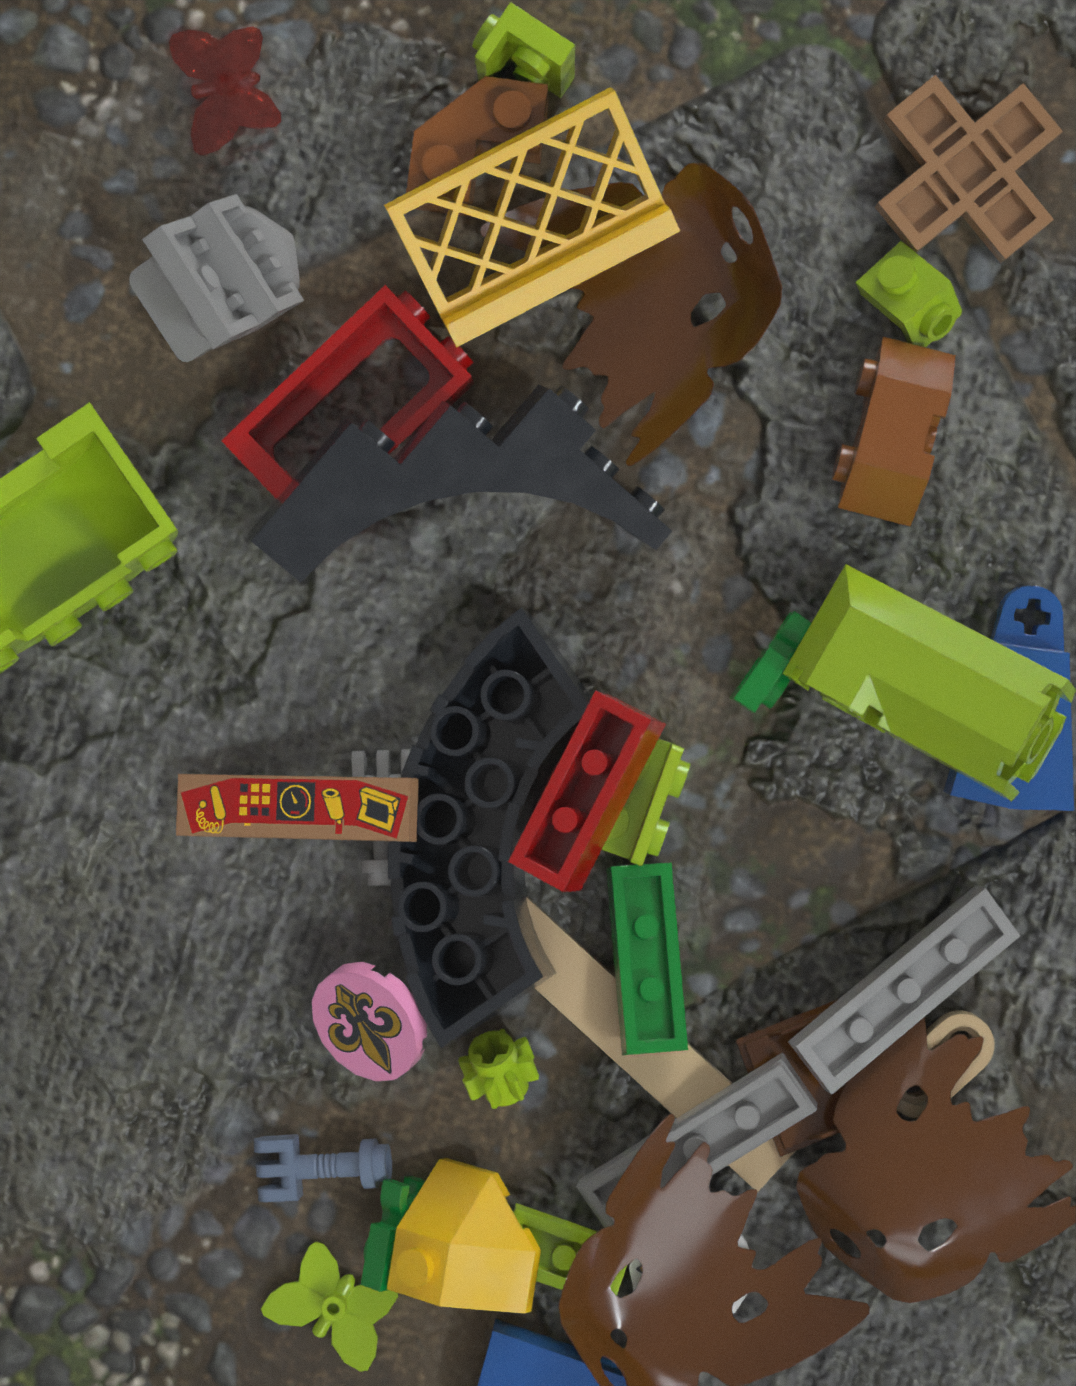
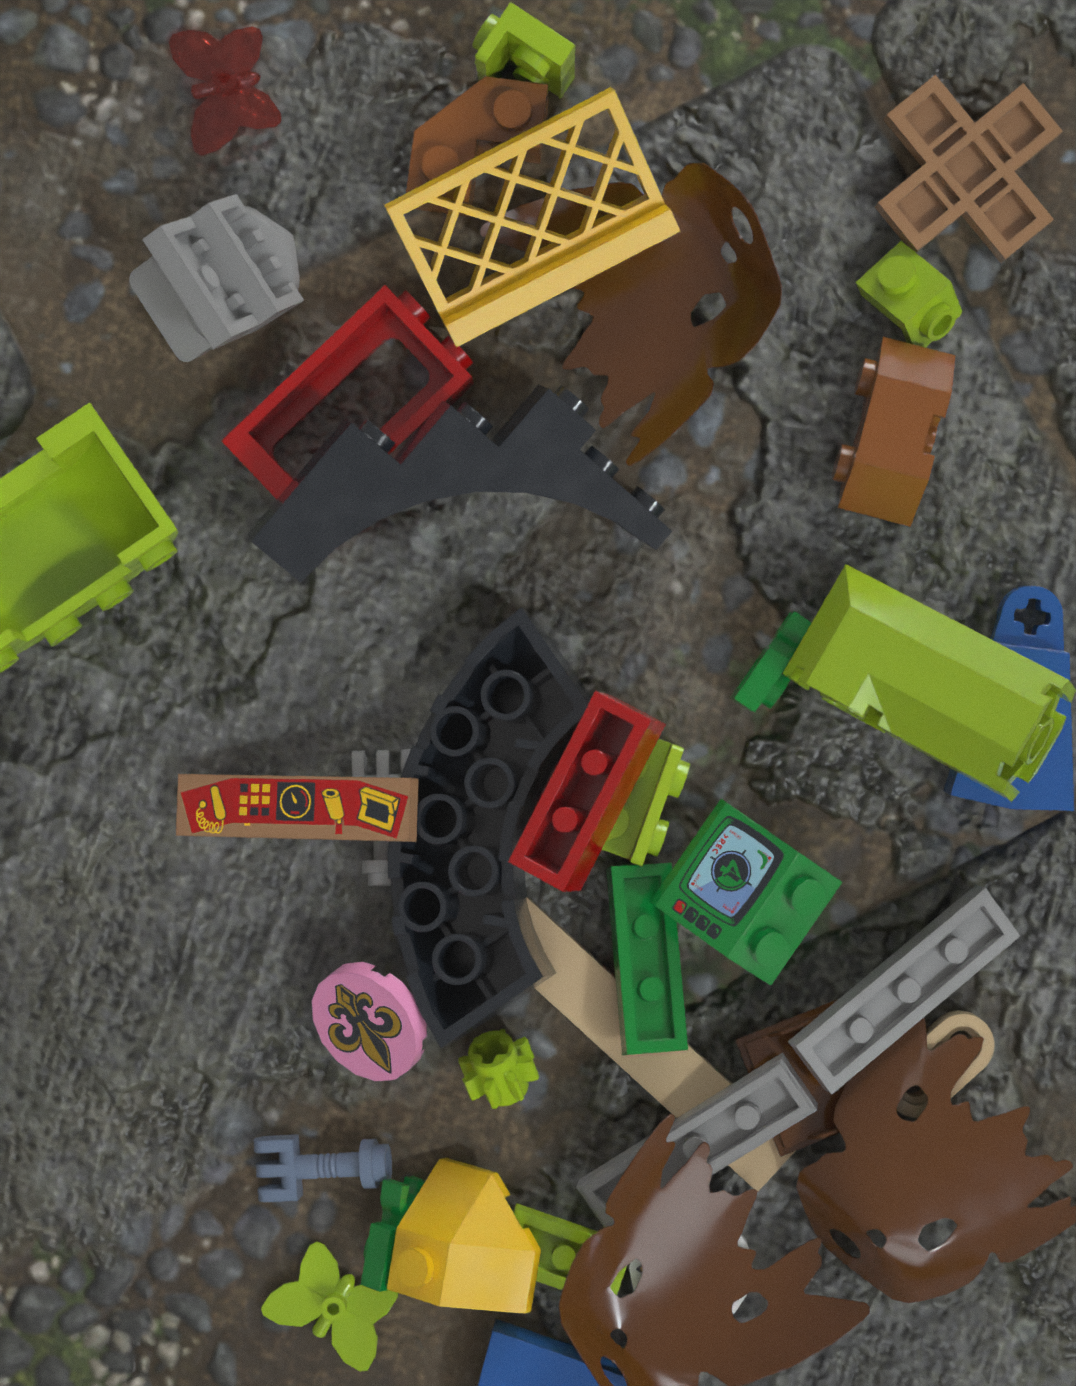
none -> green slope [650,799,842,986]

